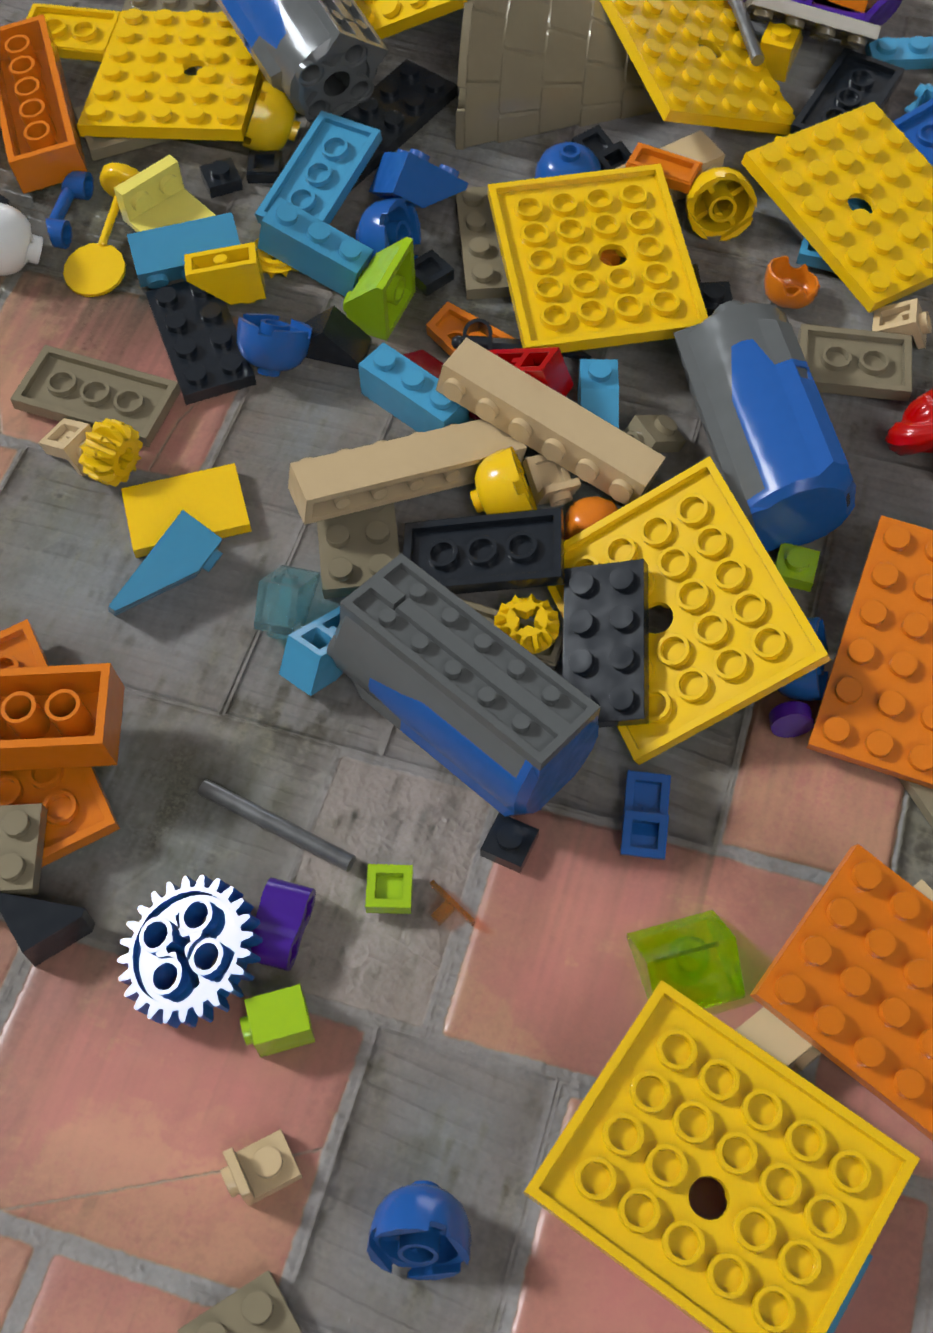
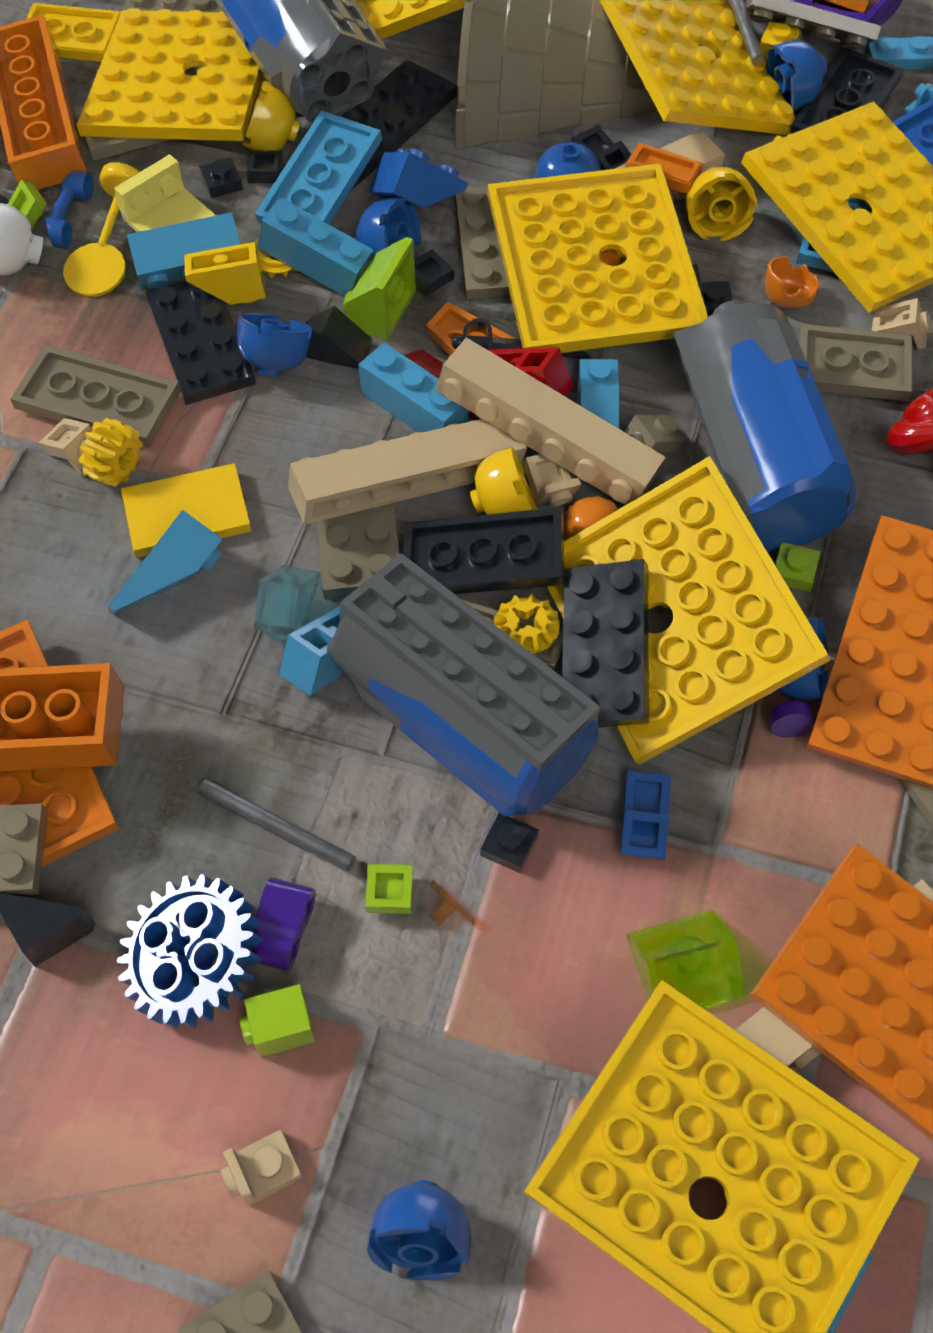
none -> lime plate [7,179,47,231]
none -> blue cylinder [766,40,827,111]

